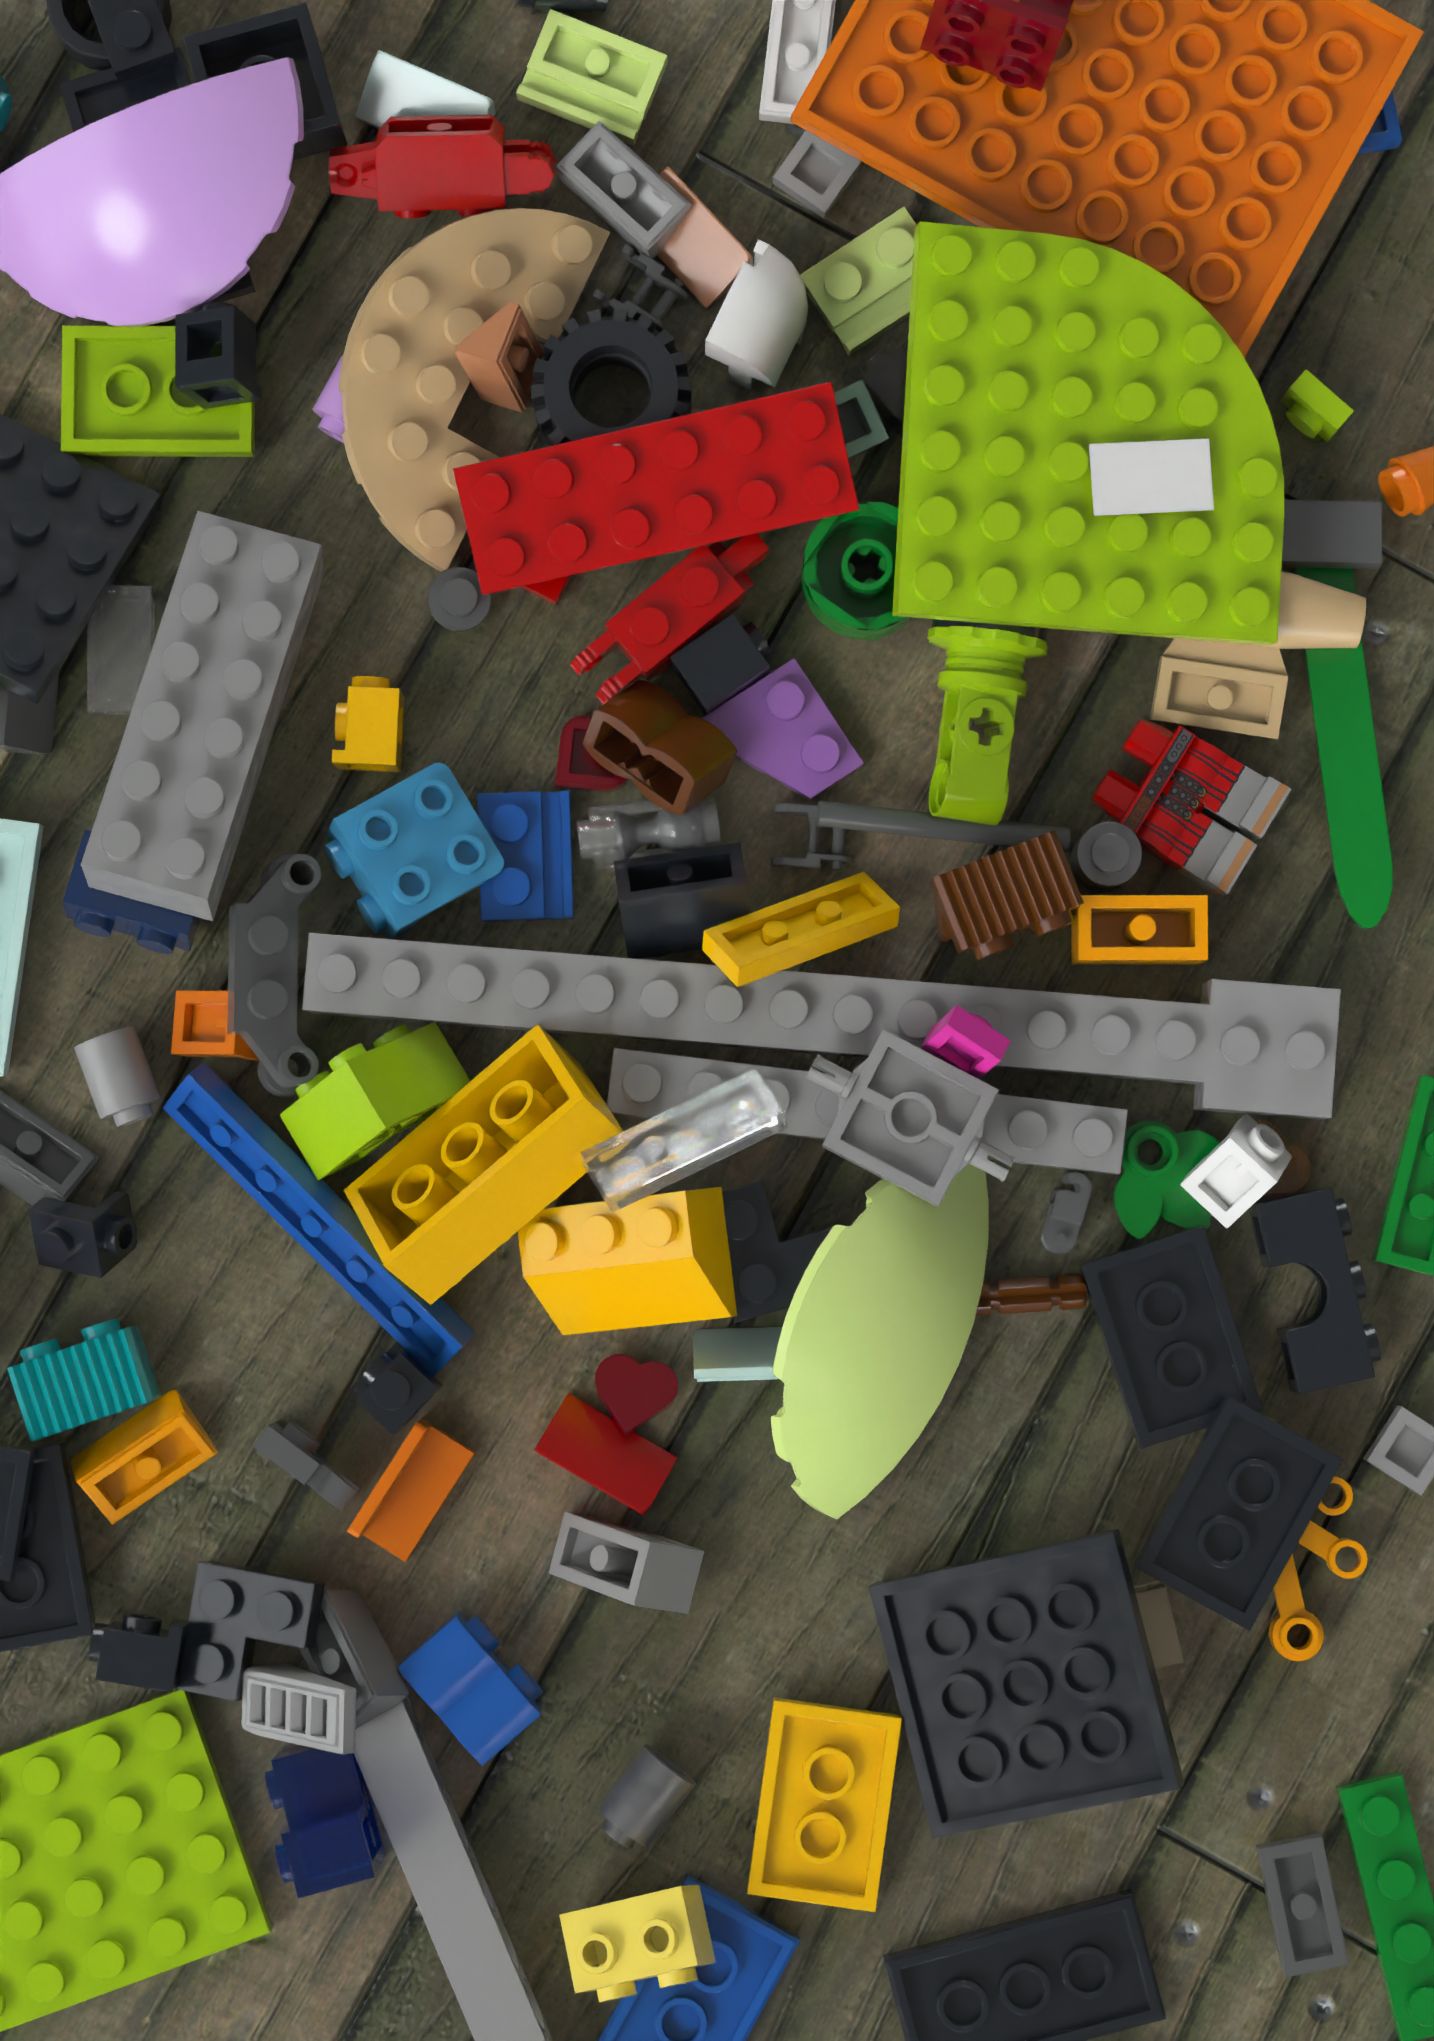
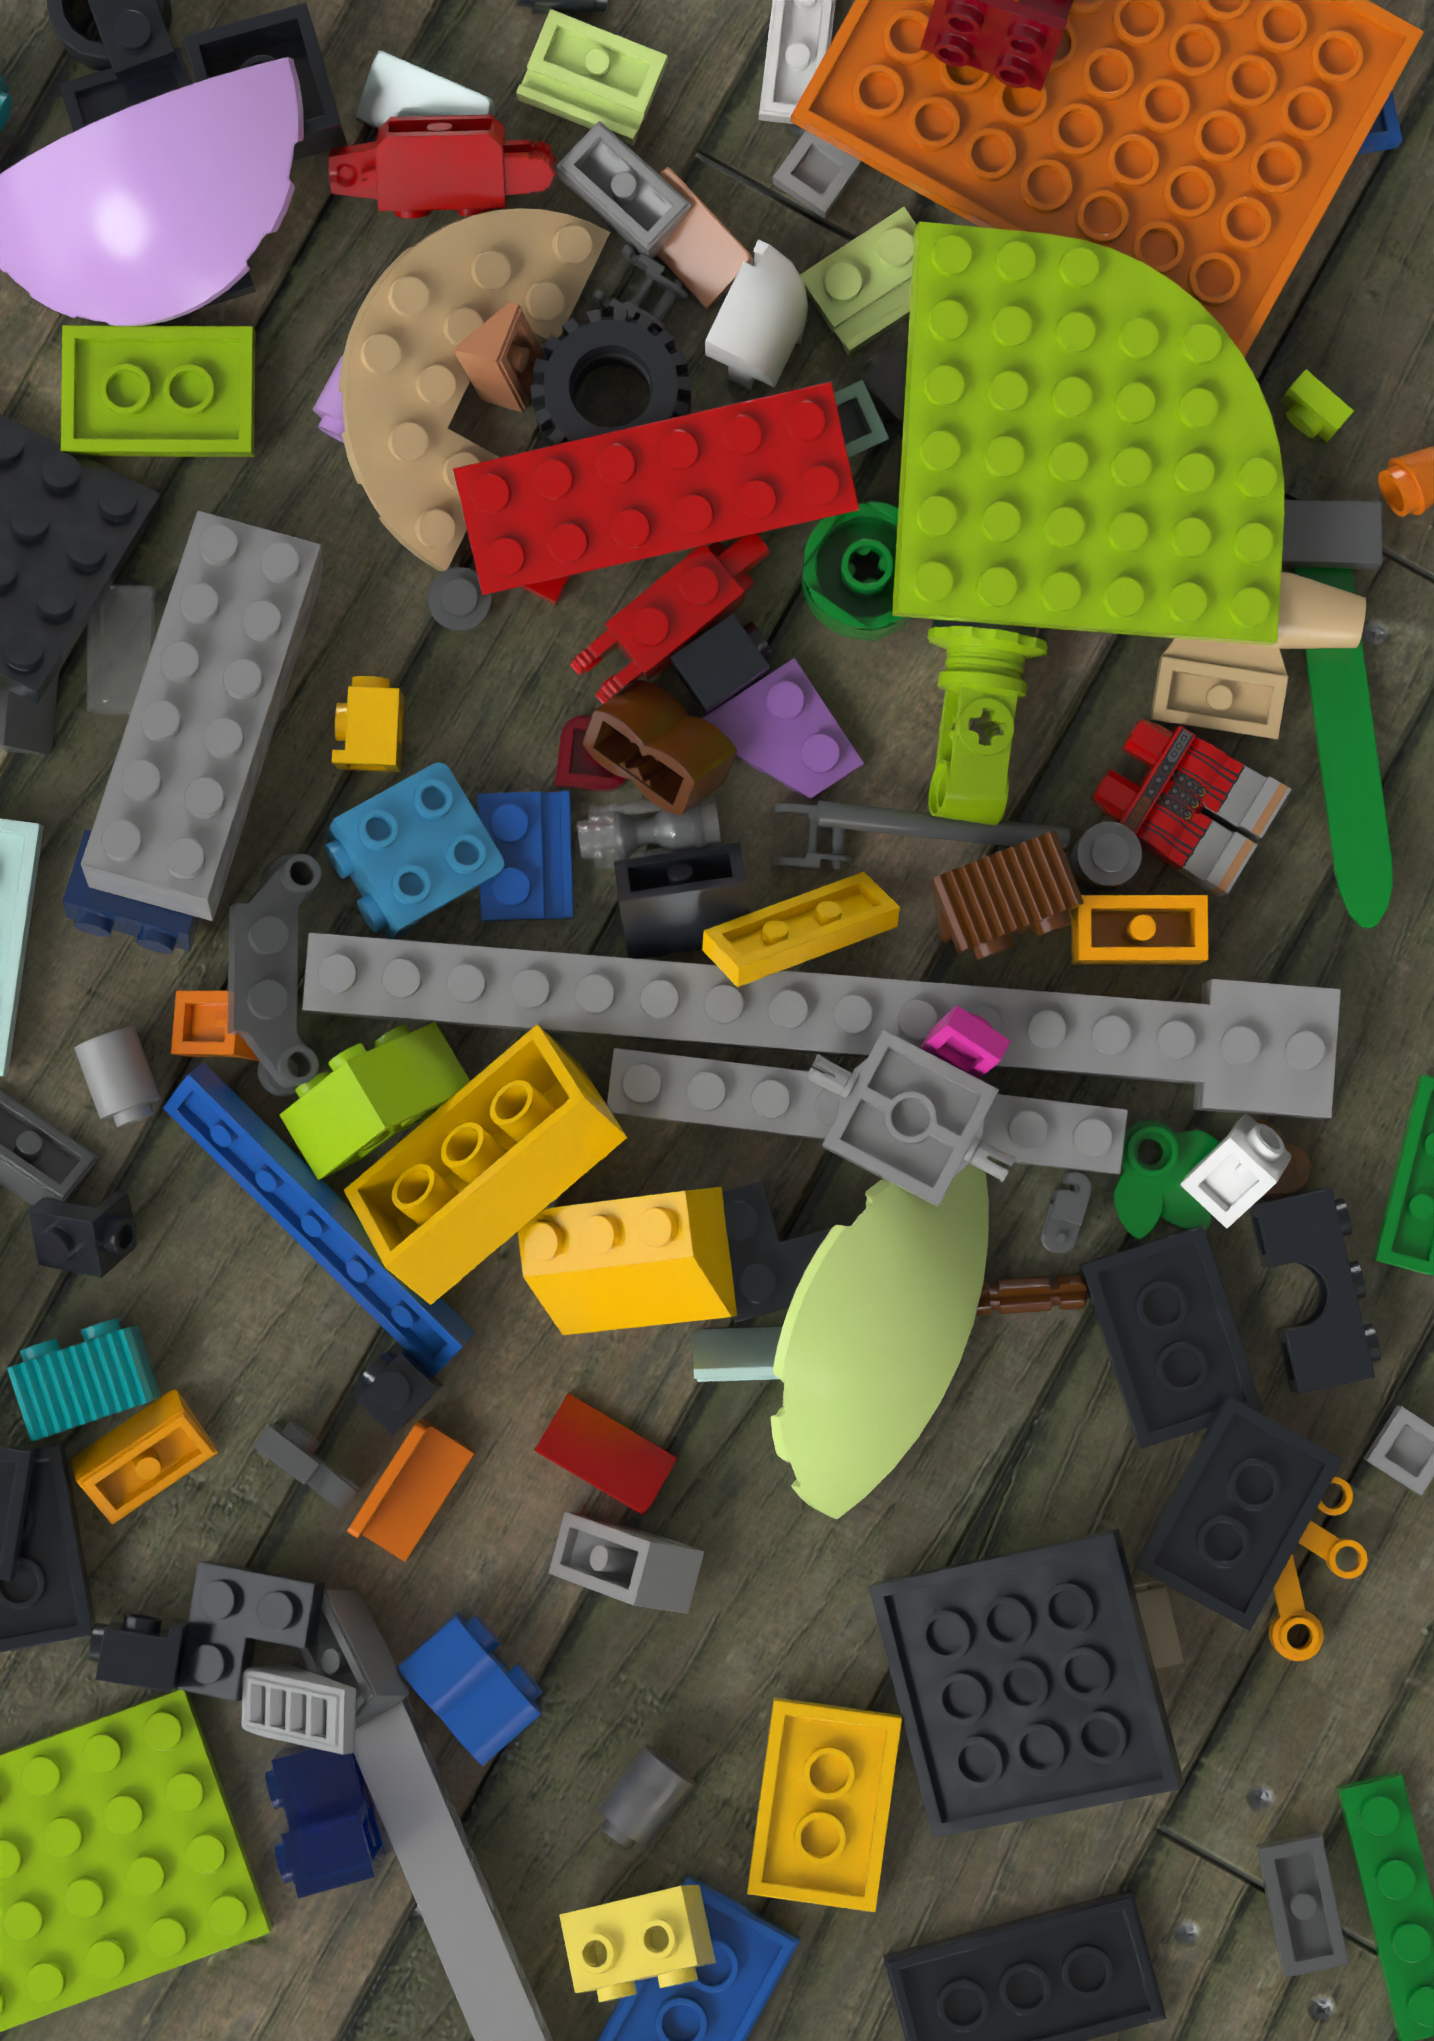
black brick [175,302,262,409] -> none
clear plate [580,1068,788,1213] -> none
dark red tile [595,1354,678,1436] -> none
white sticker [1089,439,1214,516] -> none

